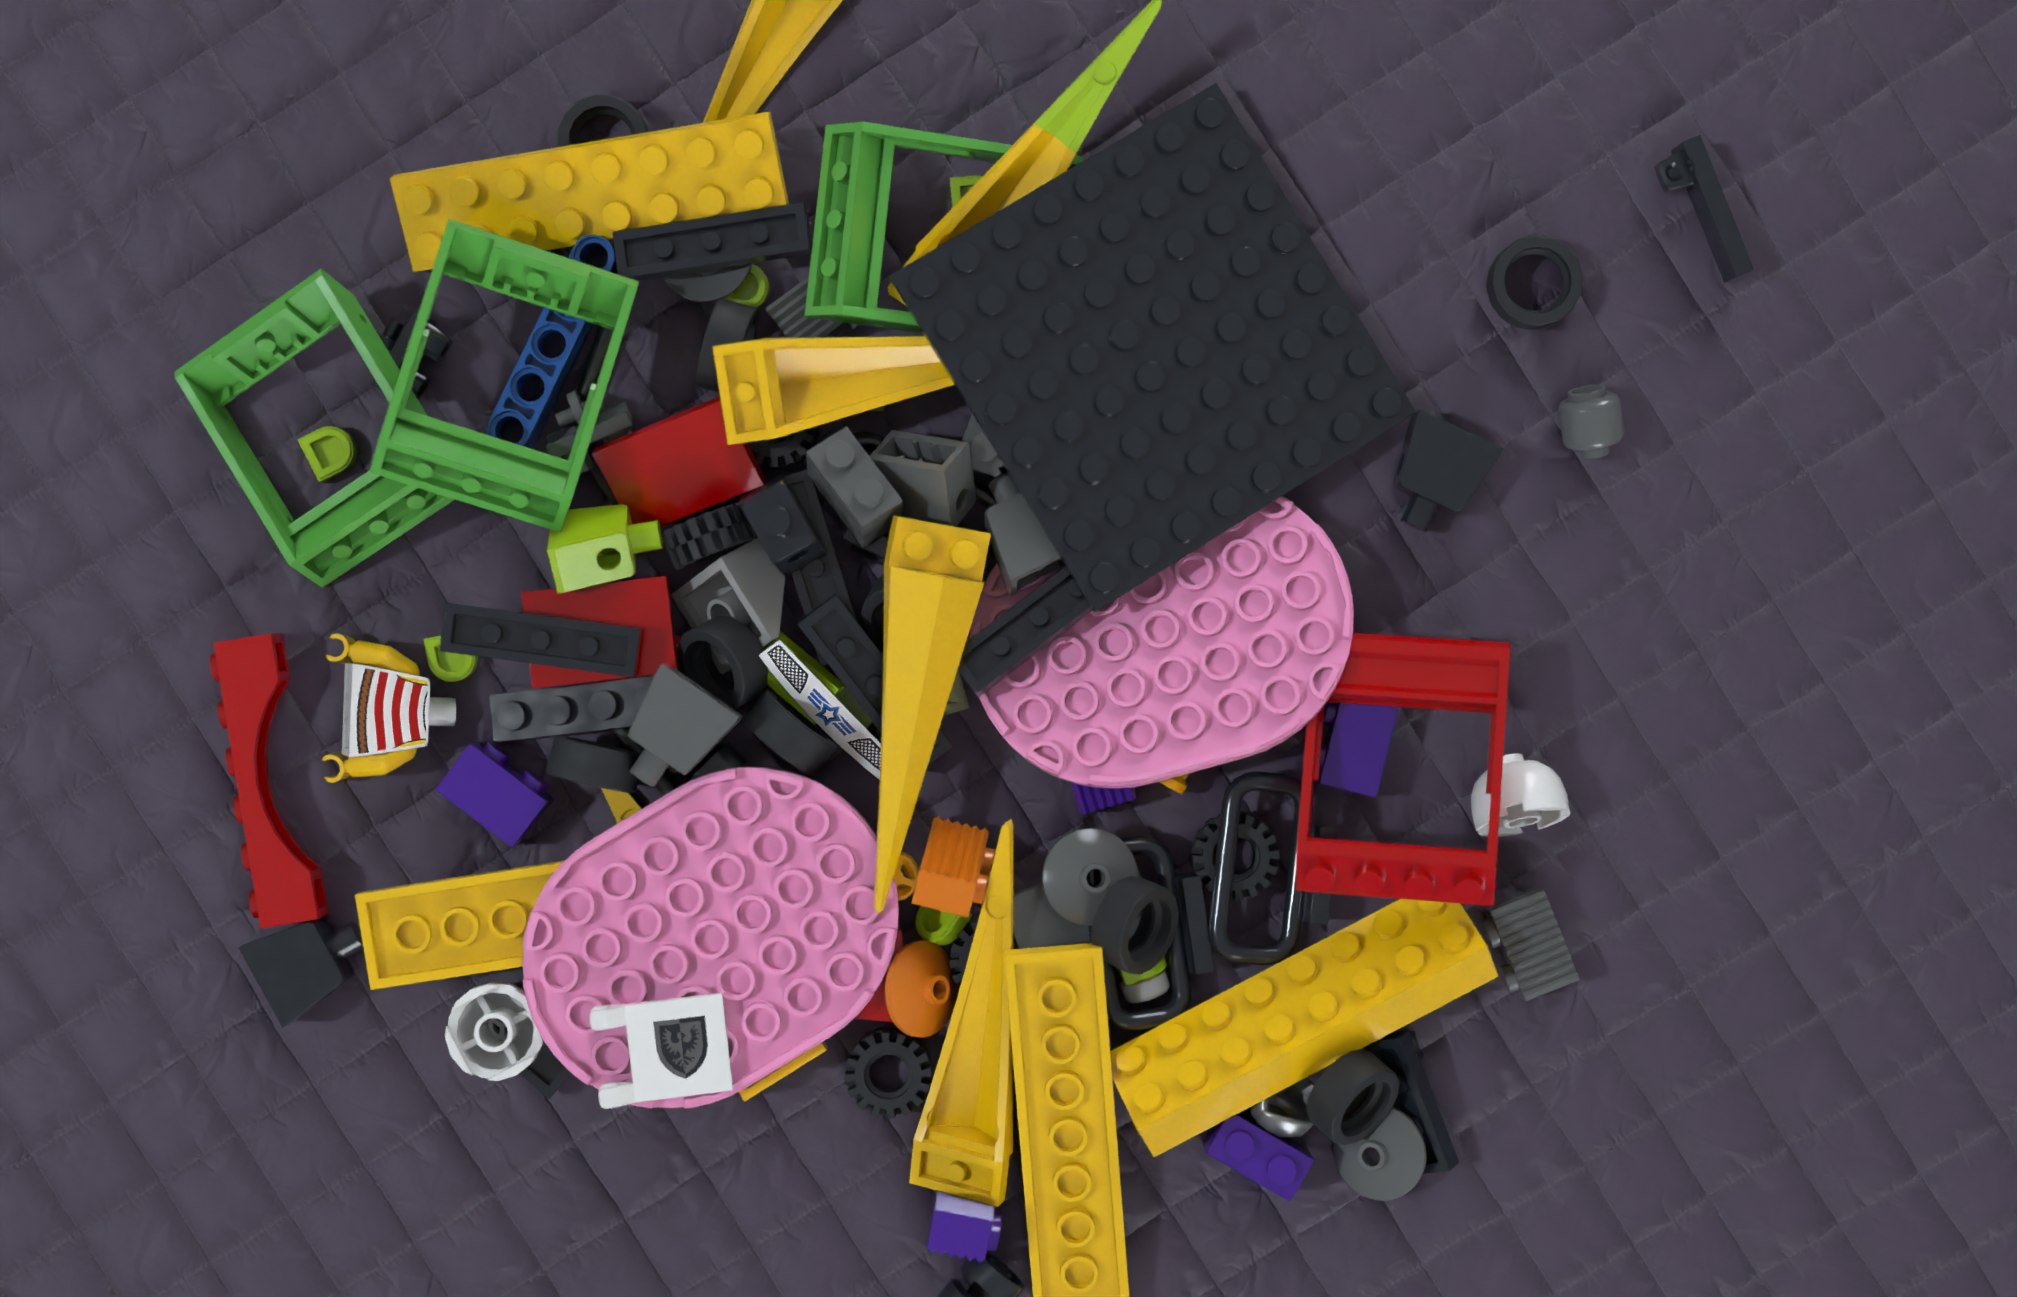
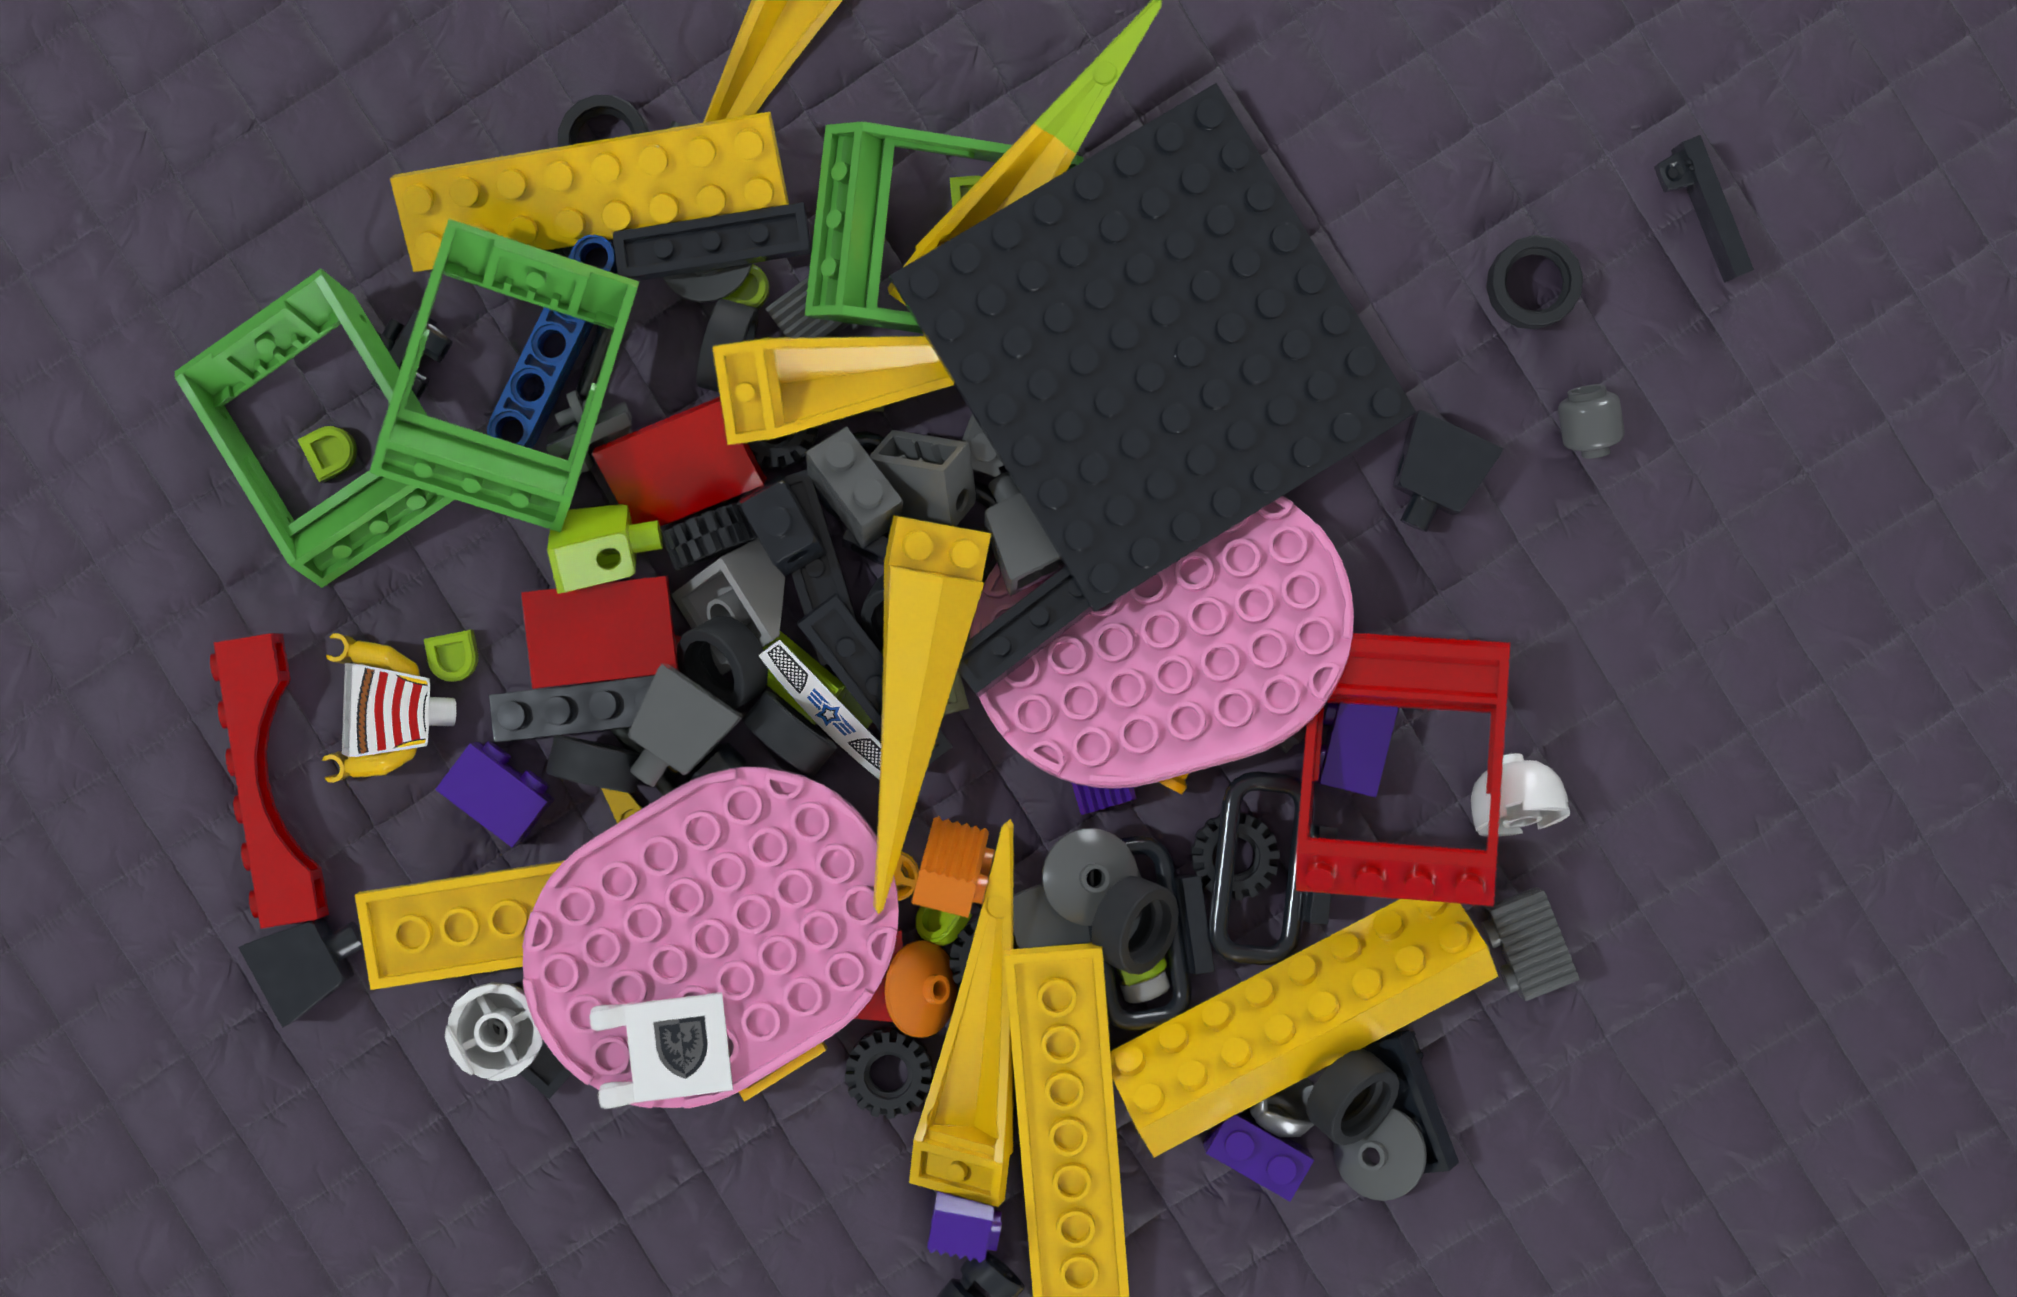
black plate [439,603,643,677] -> none

